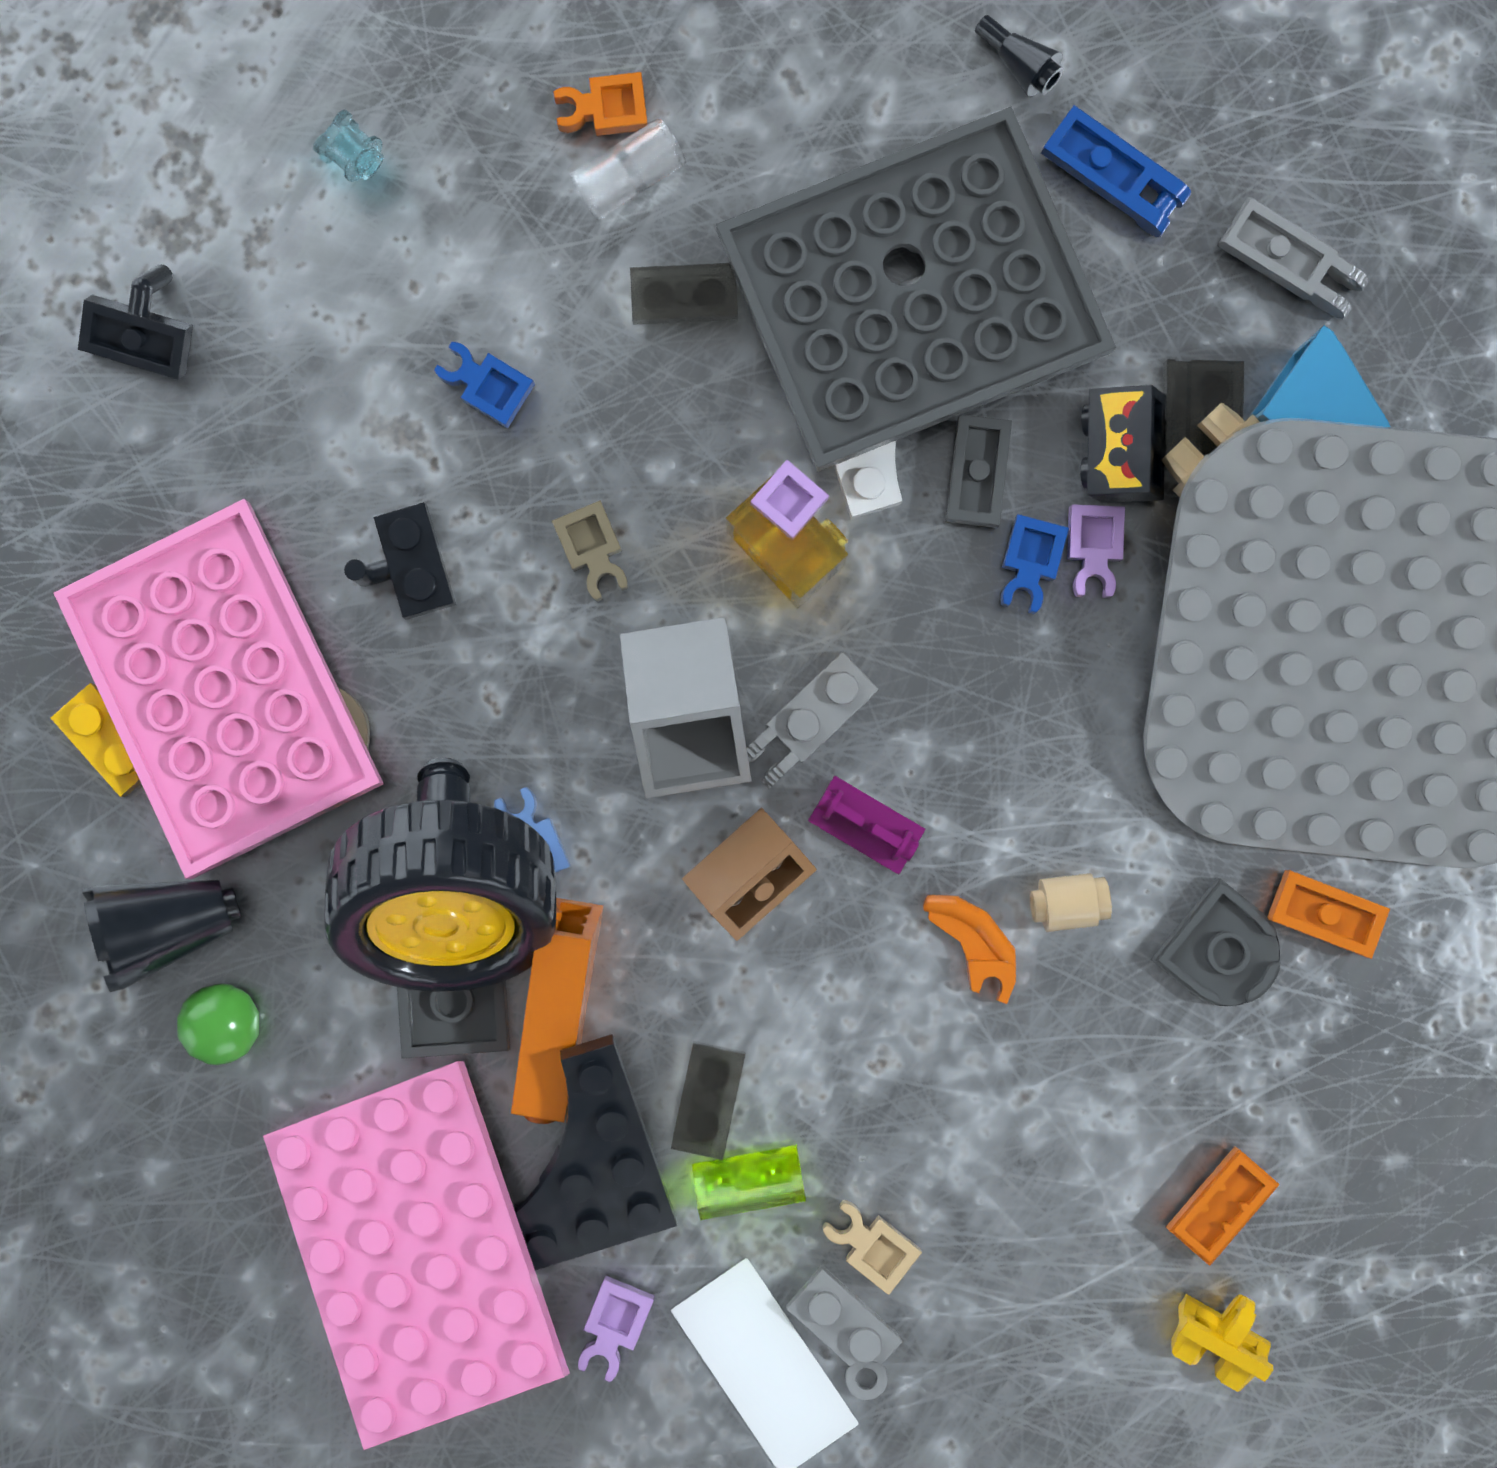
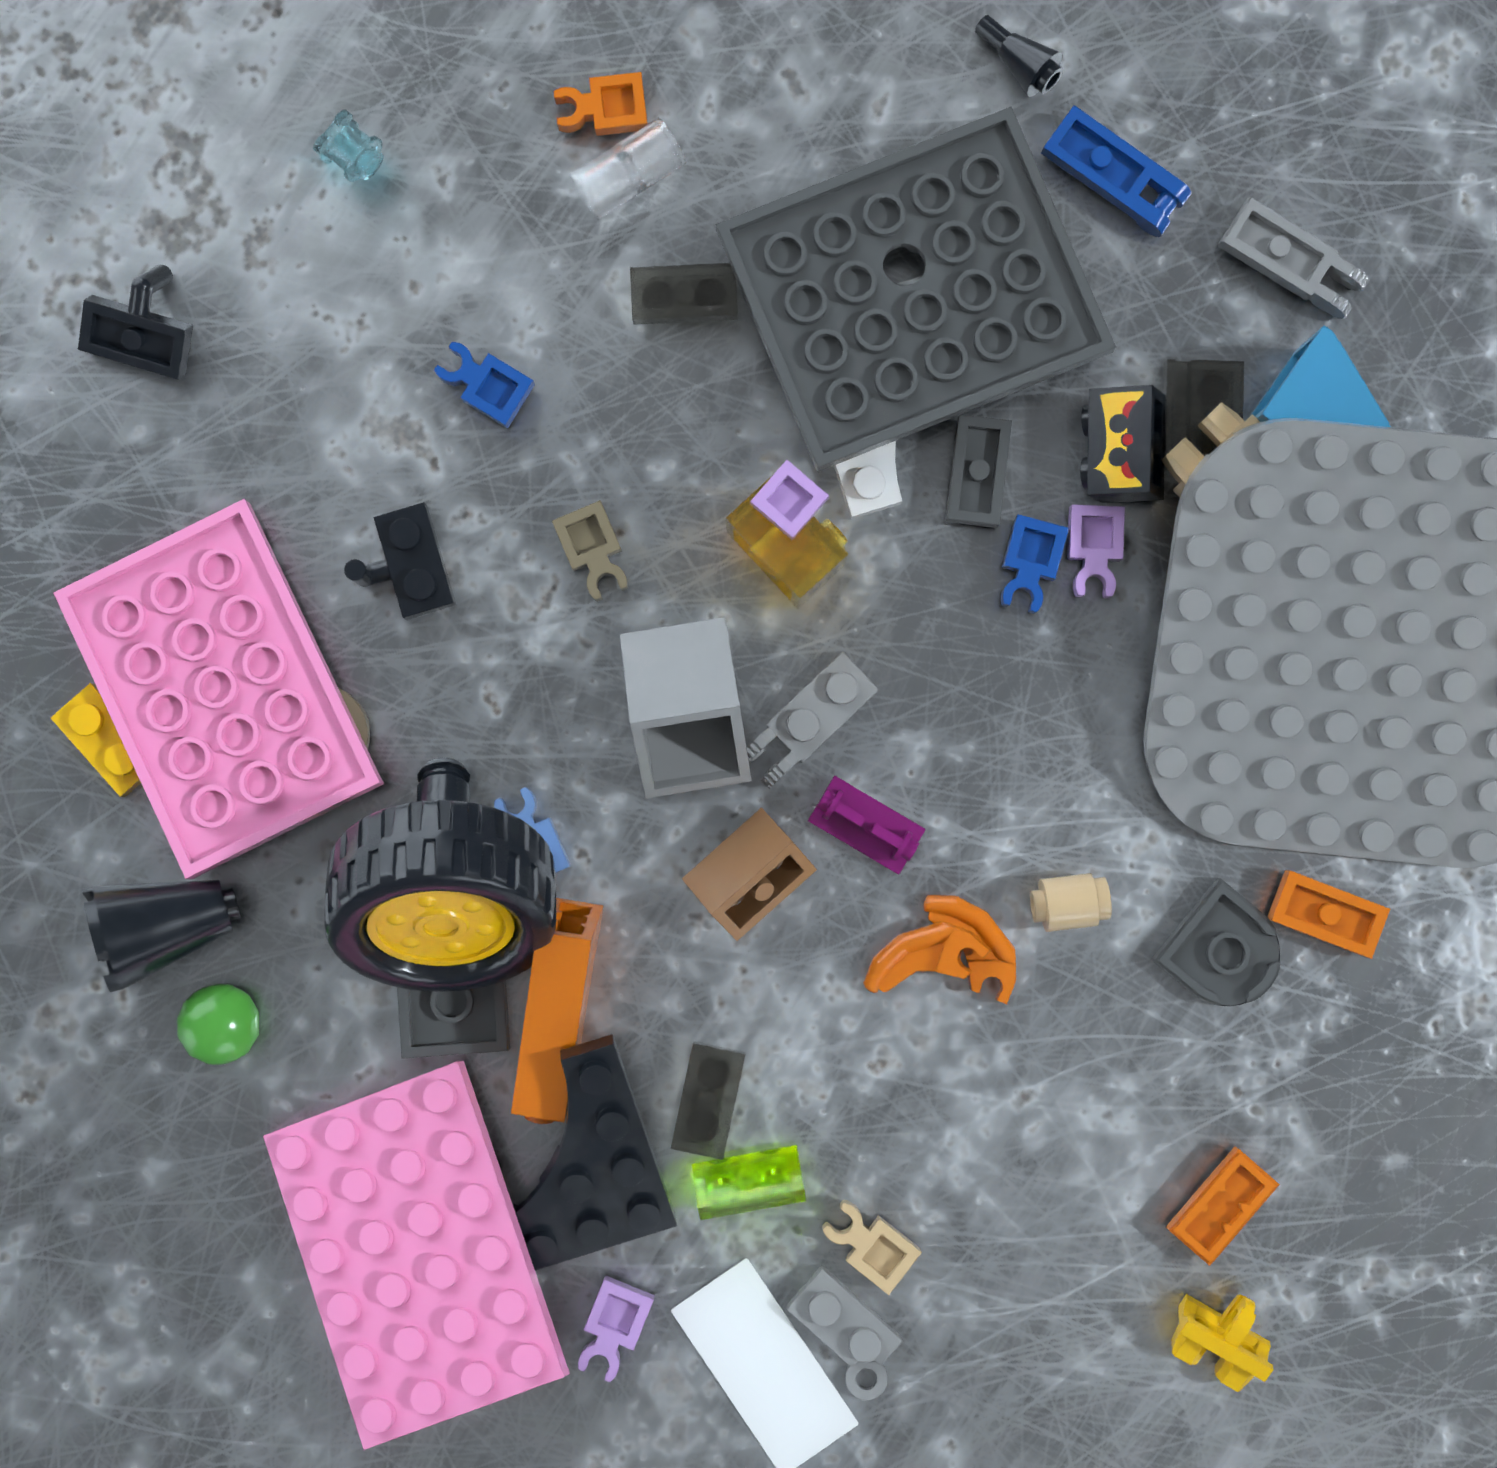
none -> orange piece [863,921,992,993]

